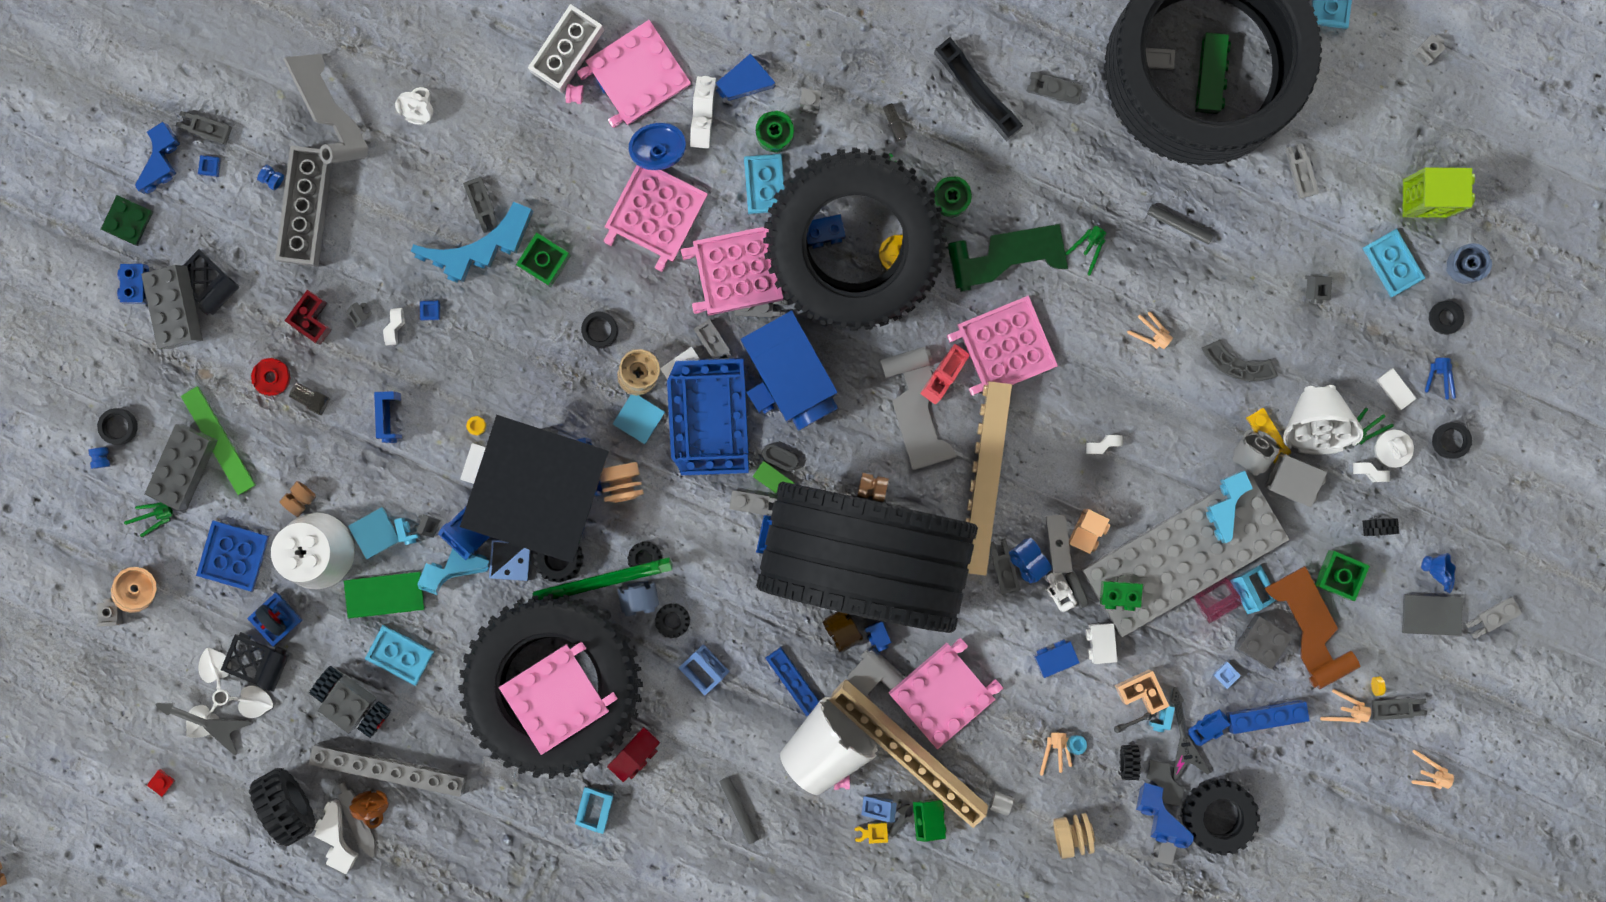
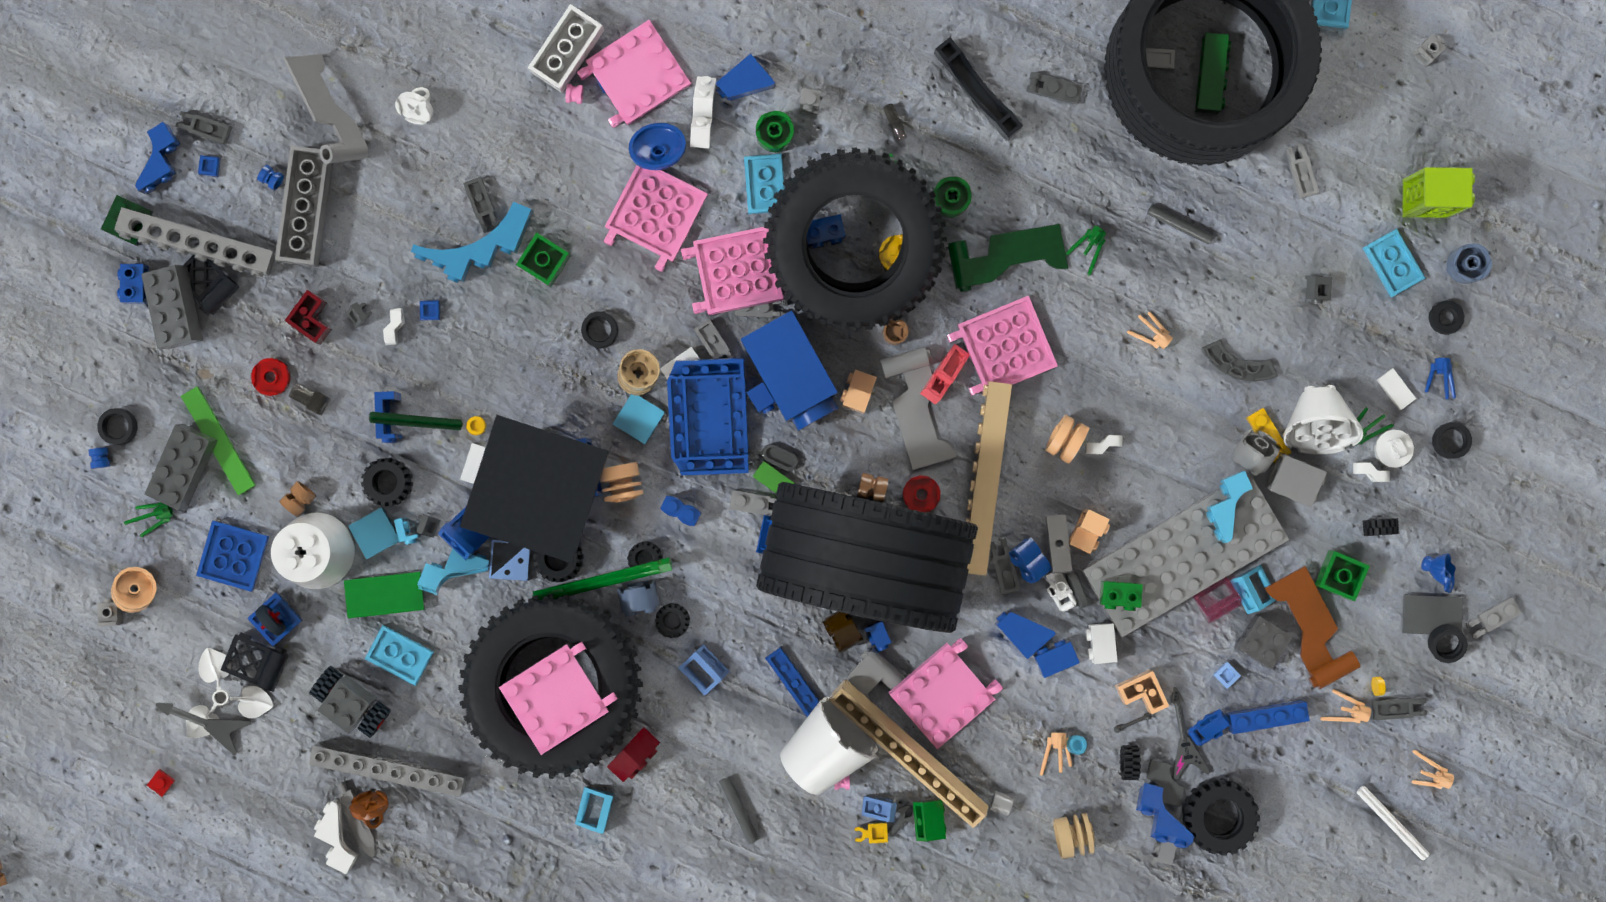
black tyre [249,768,316,846] -> none
medium azure bracket [1149,705,1175,732] -> none
none -> light grey brick [115,207,275,278]
none -> black tyre [361,458,413,506]
none -> dark green axle [369,412,463,431]
none -> blue brick [660,496,701,526]
none -> light nougat brick [840,369,877,414]
none -> medium nougat wheel [883,319,909,345]
none -> red tile [902,475,941,513]
none -> blue slope [995,611,1056,659]
none -> light nougat wheel [1045,414,1089,464]
none -> white axle [1357,786,1430,860]
none -> black tyre [1427,624,1468,663]

